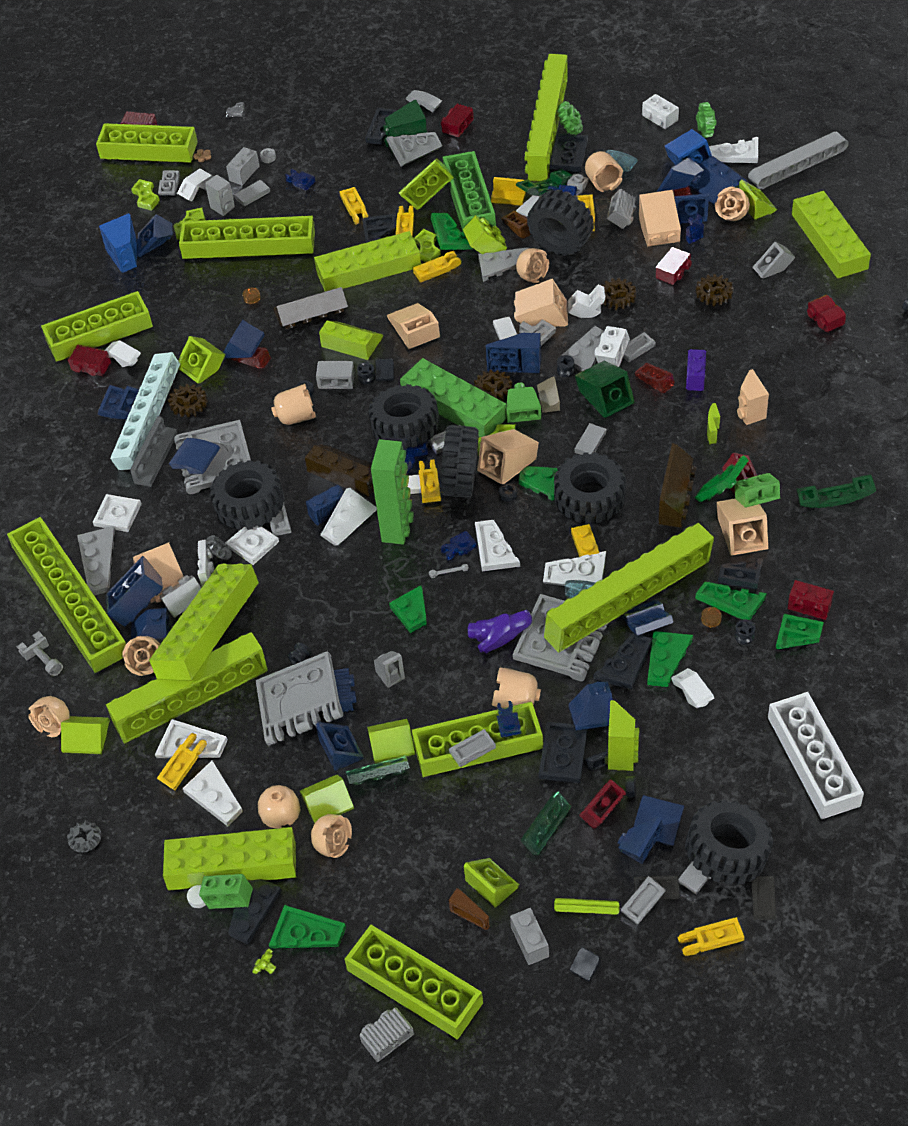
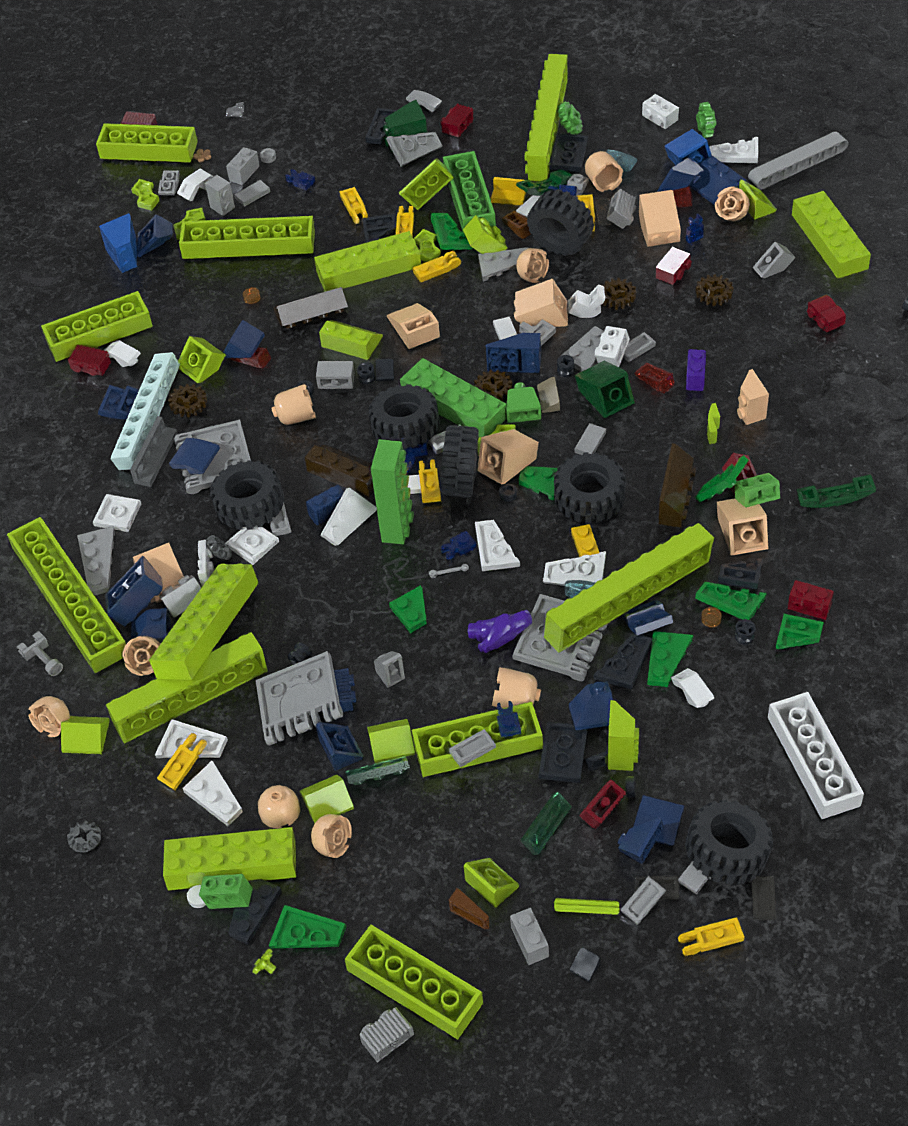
dark blue slope [674,194,709,223] -> none

